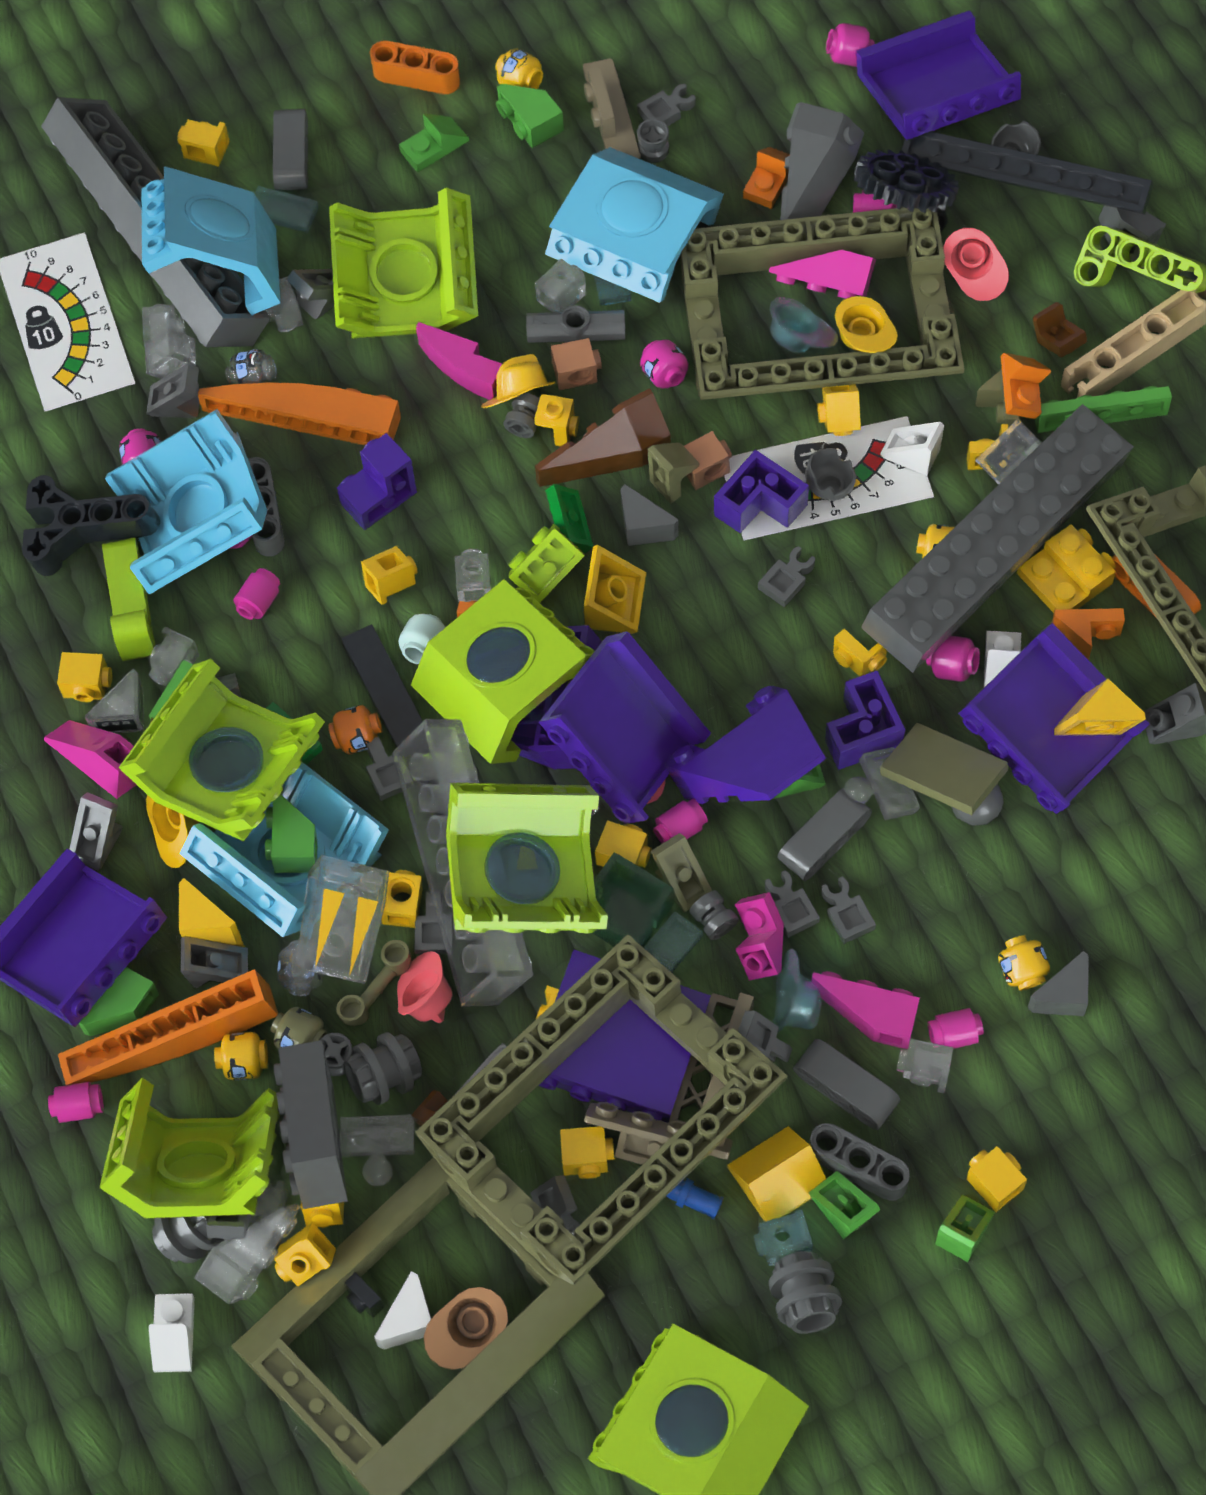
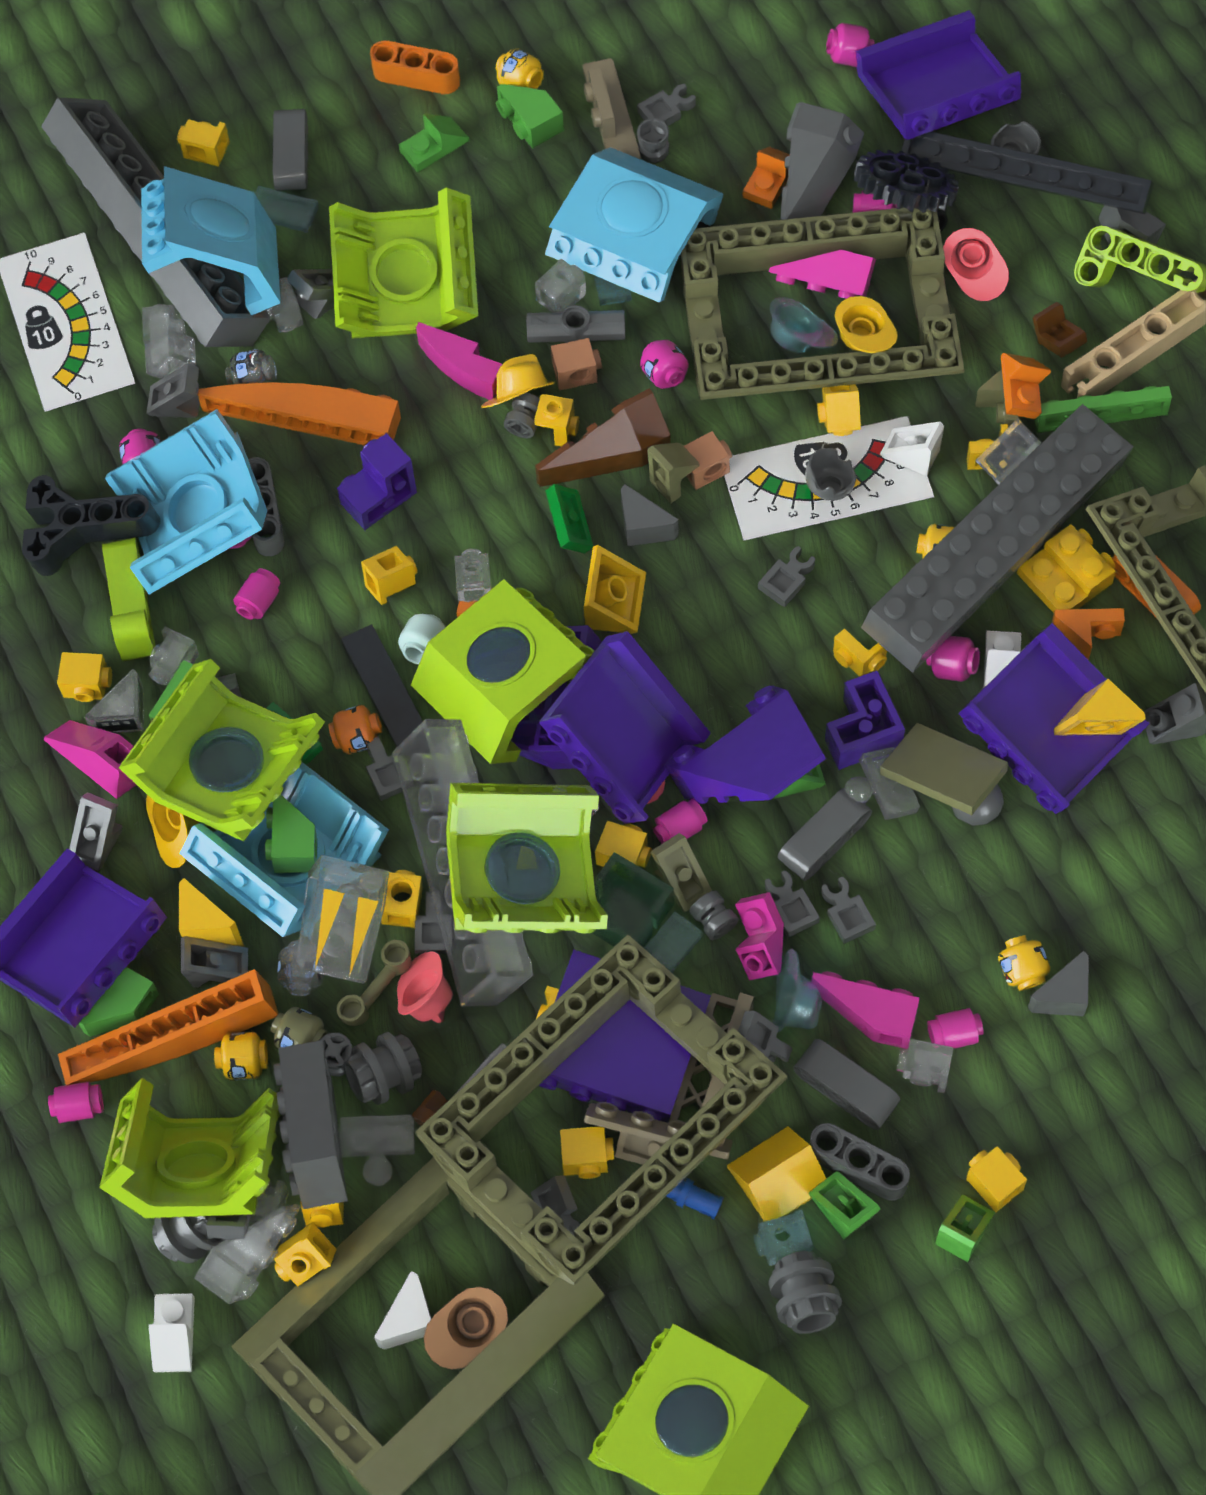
black plate [344,1272,384,1318] -> none
lime bracket [508,524,585,603] -> none
dark purple brick [714,449,809,534] -> none

